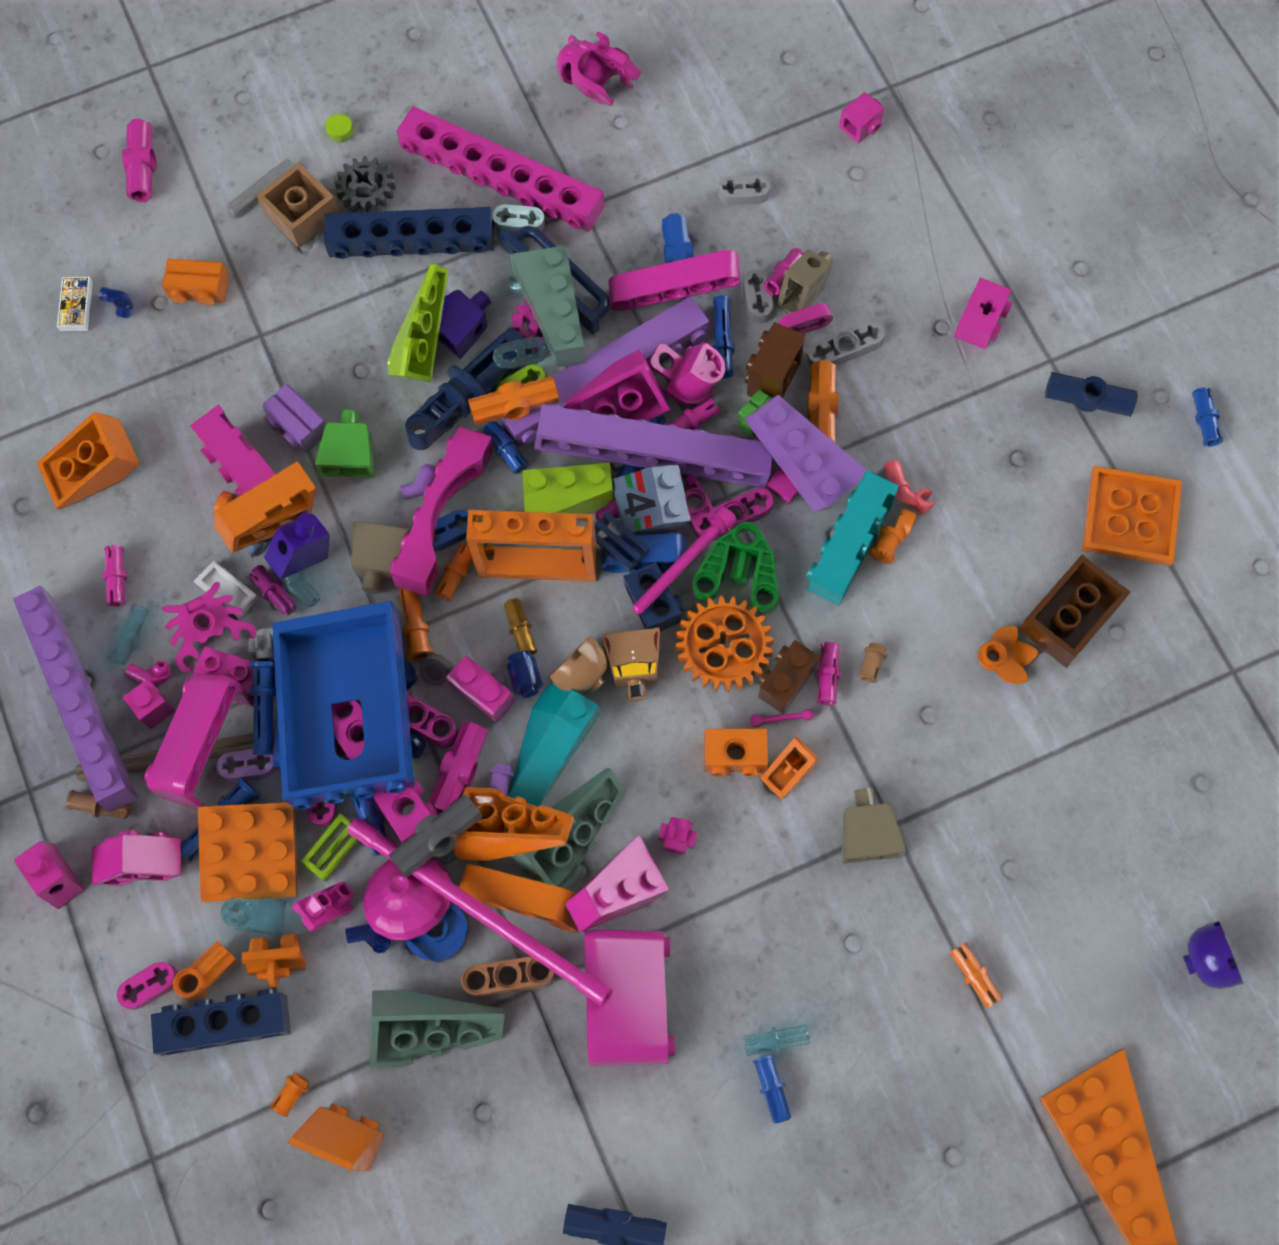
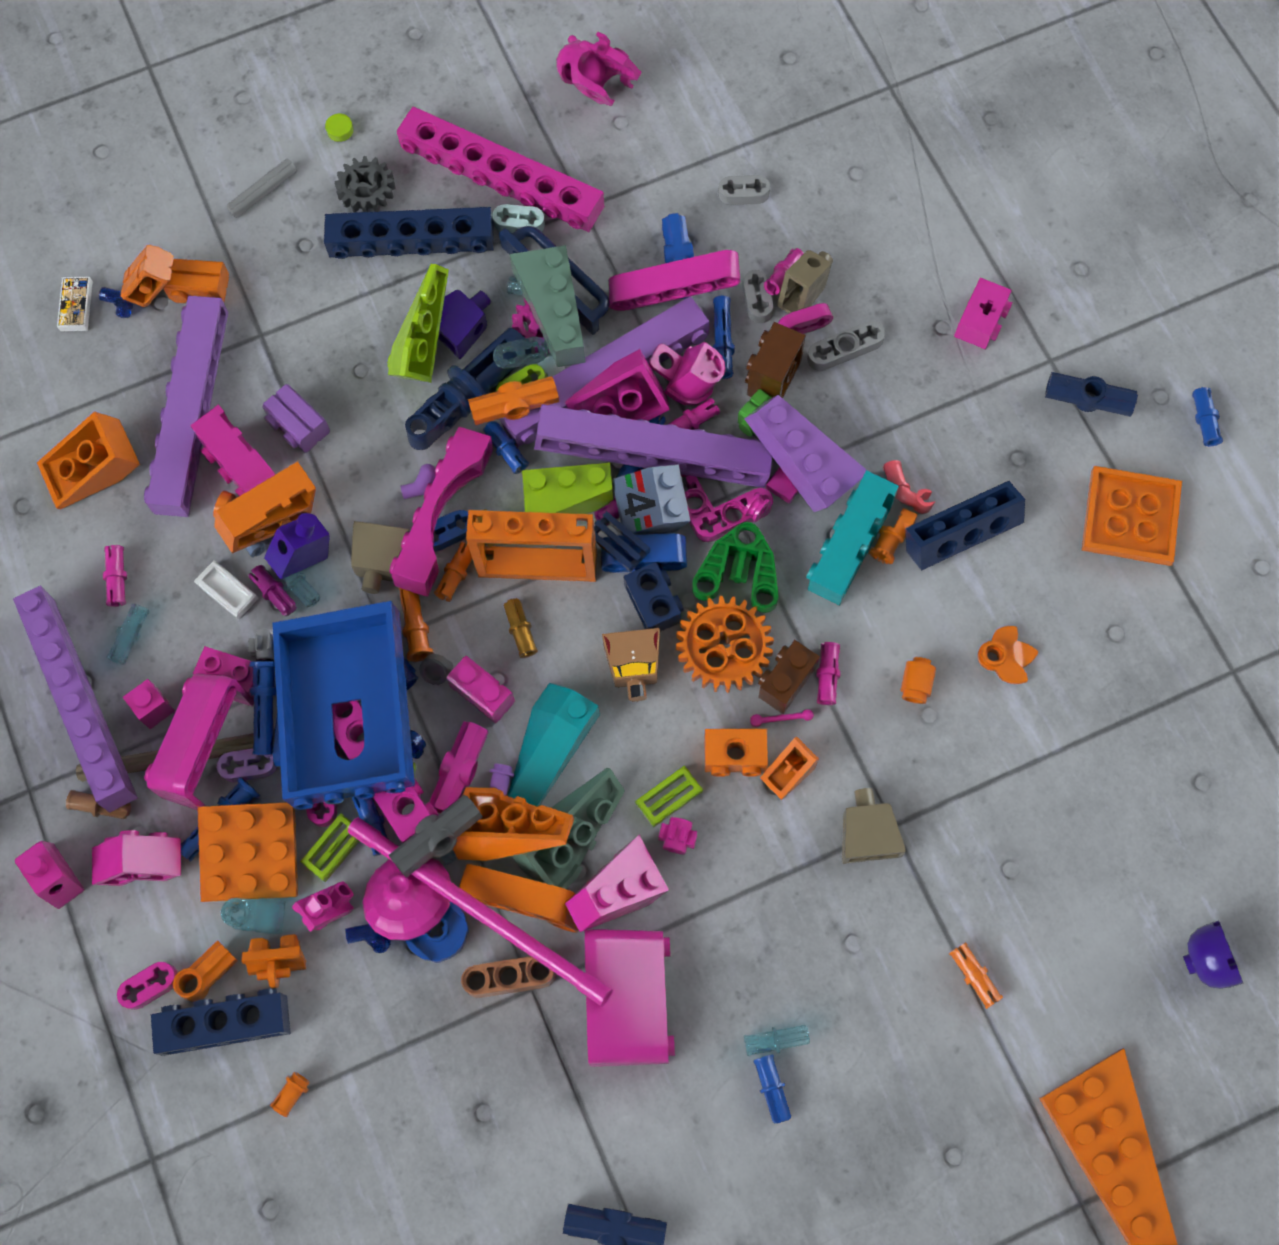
dark pink piece [122,119,157,202] -> none
dark pink arm [124,660,171,685] -> none
dark pink animal [162,582,257,673] -> none
medium nougat brick [256,162,340,248] -> none
orange slope [288,1103,385,1171] -> none
bright green torso [315,410,376,478] -> none
sand green wedge [369,990,505,1068] -> none
dark pink beam [407,695,458,748] -> none
clear blue brick [506,651,543,698] -> none
medium nougat cylinder [548,636,607,694] -> none
dark pink piece [633,507,738,614] -> none
orange piece [807,360,838,443] -> none
dark pink brick [839,92,884,144] -> none
medium nougat pin [858,642,888,683] -> none
reddish brown brick [1019,555,1131,668] -> none
none -> orange brick [120,245,174,307]
none -> medium lavender brick [144,296,228,517]
none -> lime tile [635,765,703,828]
none -> dark pink bush [743,492,771,522]
none -> orange brick [900,657,936,704]
none -> dark blue brick [905,481,1025,571]

